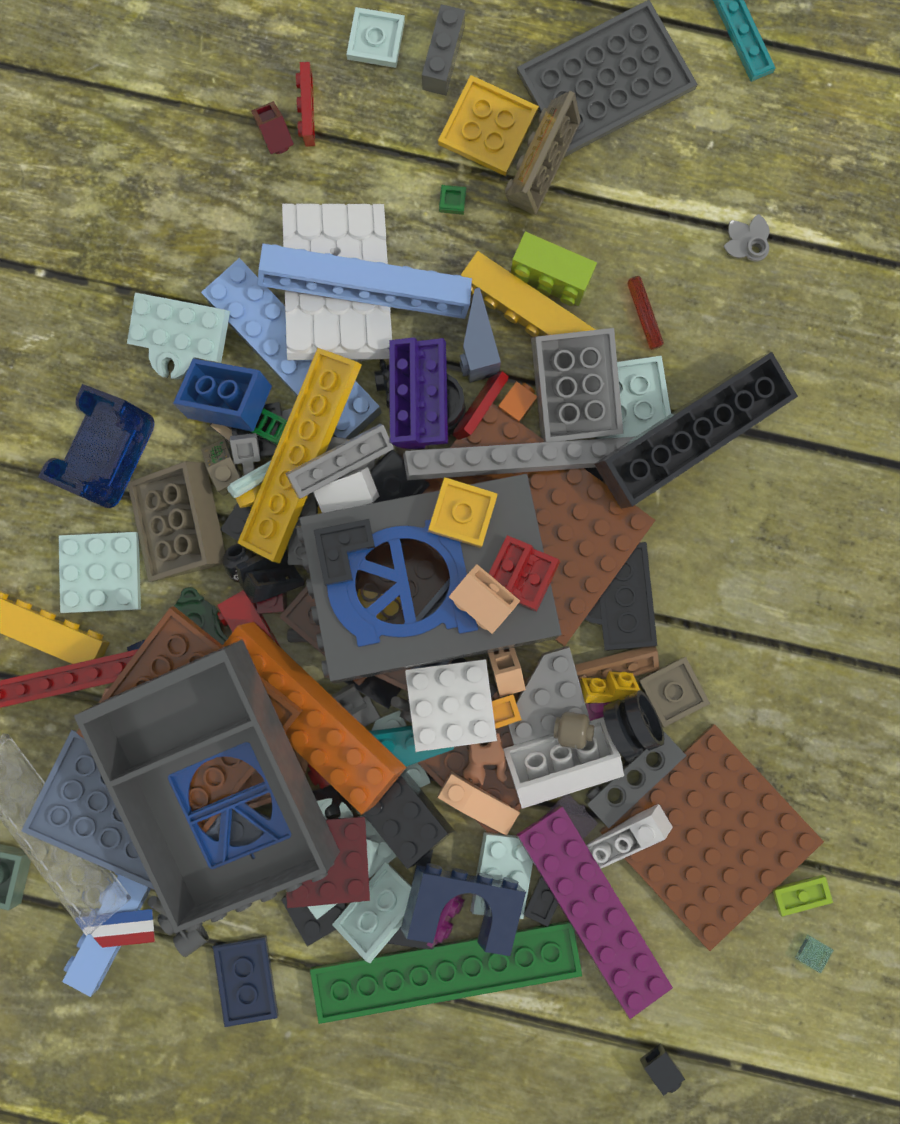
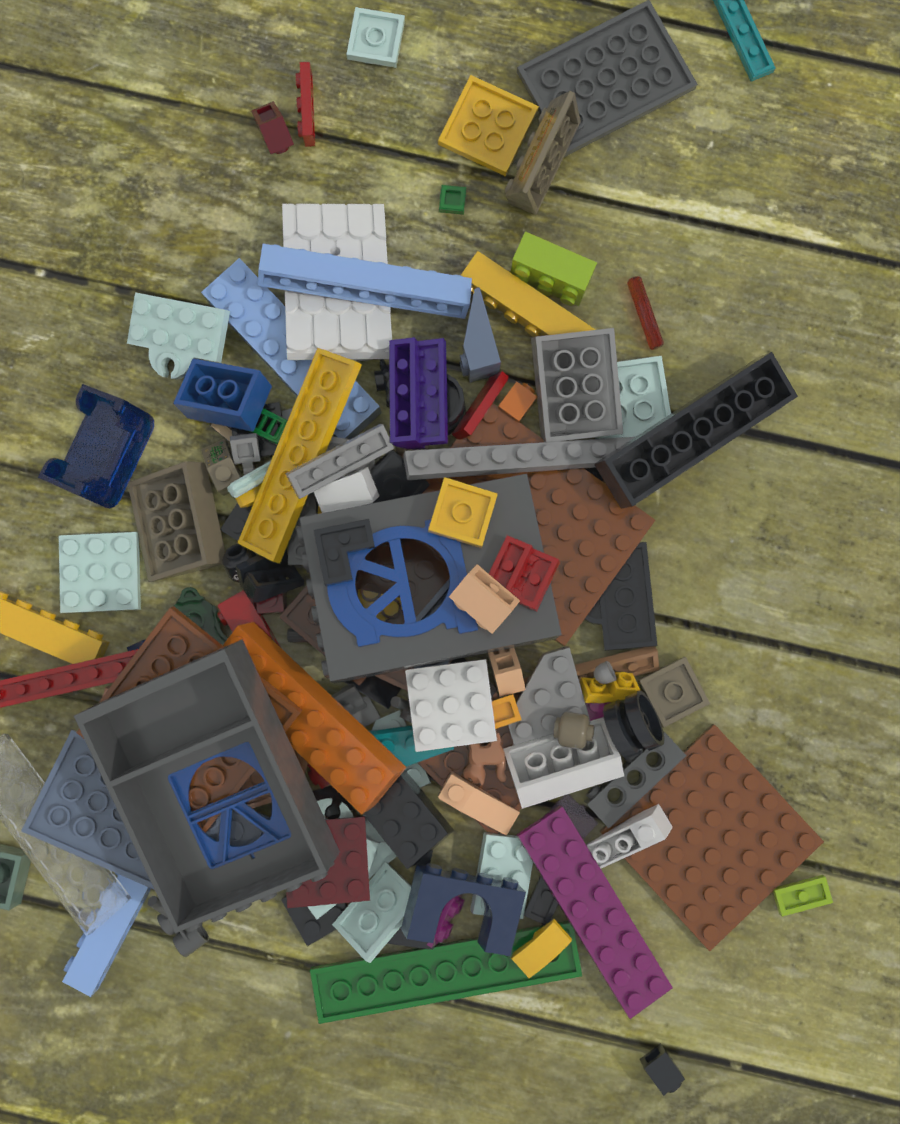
sticker [77,909,155,948] -> none
dark blue tile [213,935,279,1027] -> none
dark grey brick [422,4,465,96] -> none
light grey plate [724,214,770,262] -> none
clear light blue tile [795,934,834,973] -> none
none -> yellow slope [511,919,572,978]
none -> light grey hinge [594,661,616,684]

